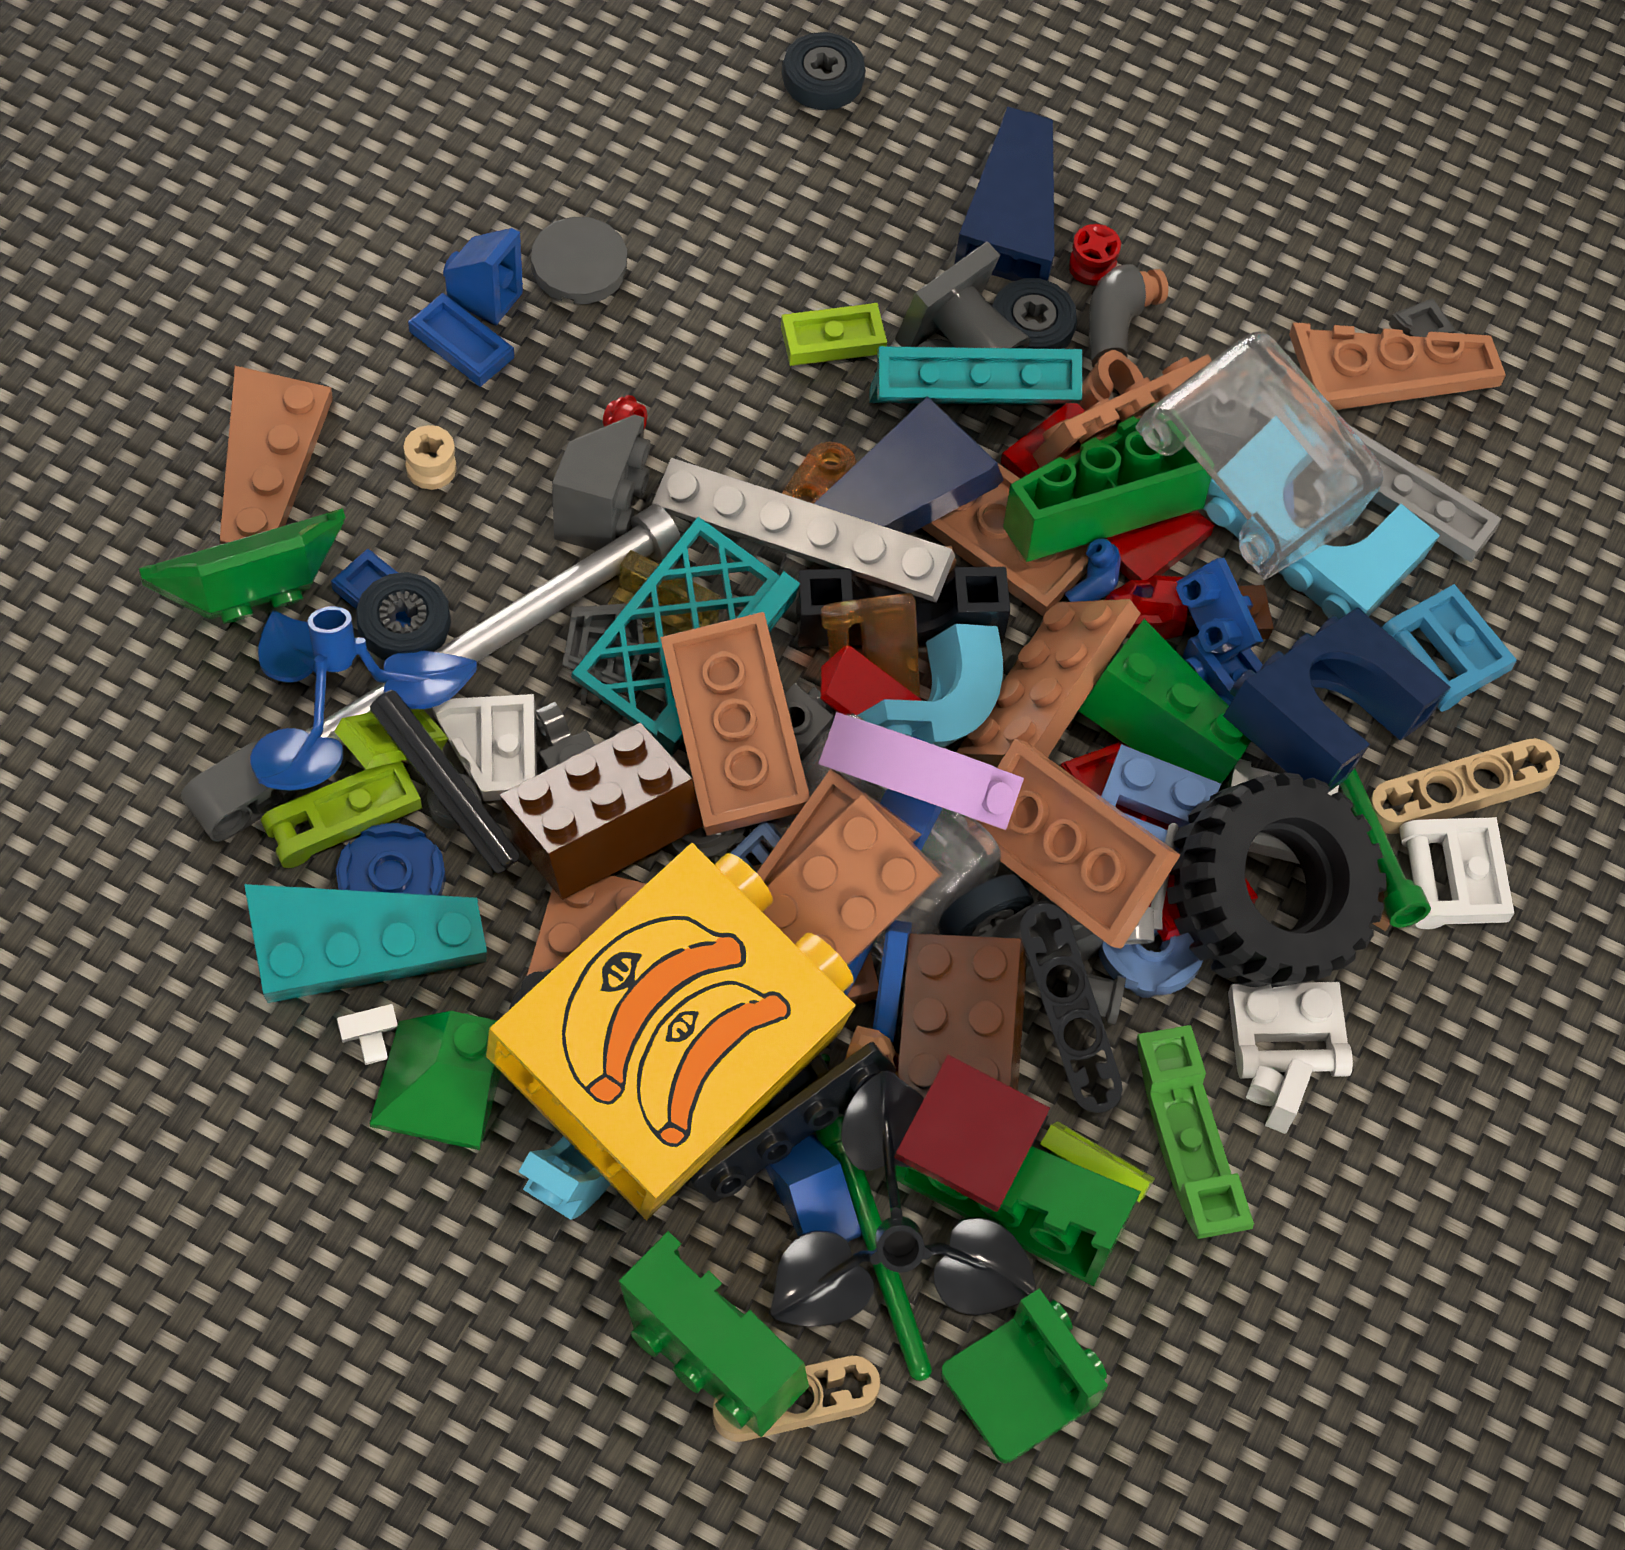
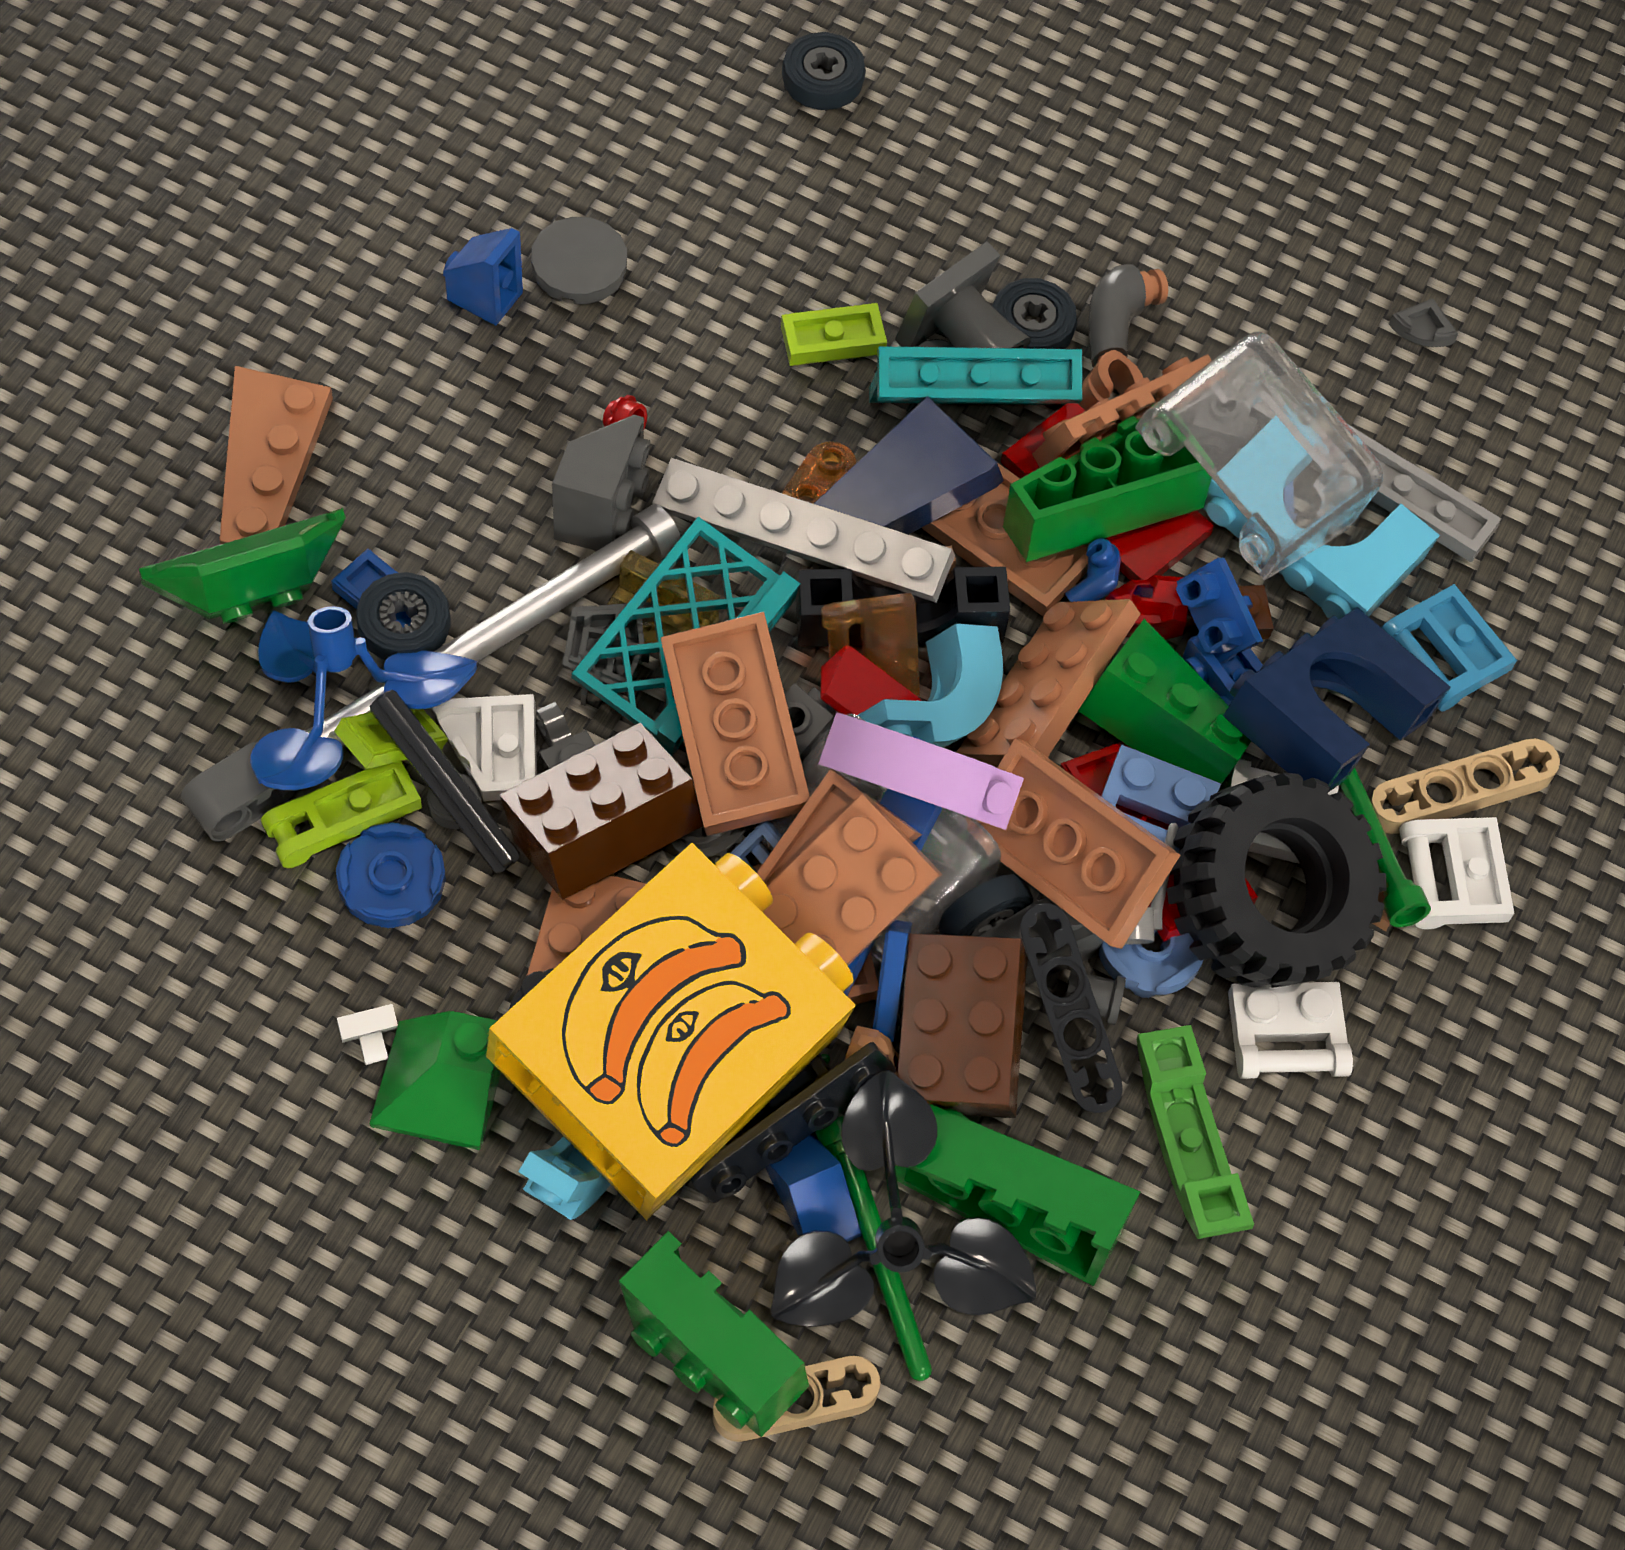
teal wedge [244,884,487,1003] -> none
tan wheel [404,425,457,490] -> none
blue tile [408,293,514,387] -> none
dark red tile [894,1054,1050,1212] -> none
green bracket [941,1288,1108,1463] -> none
dark blue slope [954,107,1055,281] -> none
lime plate [1040,1121,1155,1202] -> none
red wheel [1068,224,1121,286] -> none
white tile [1246,1058,1314,1134] -> none
nougat wing [1289,322,1506,411] -> none

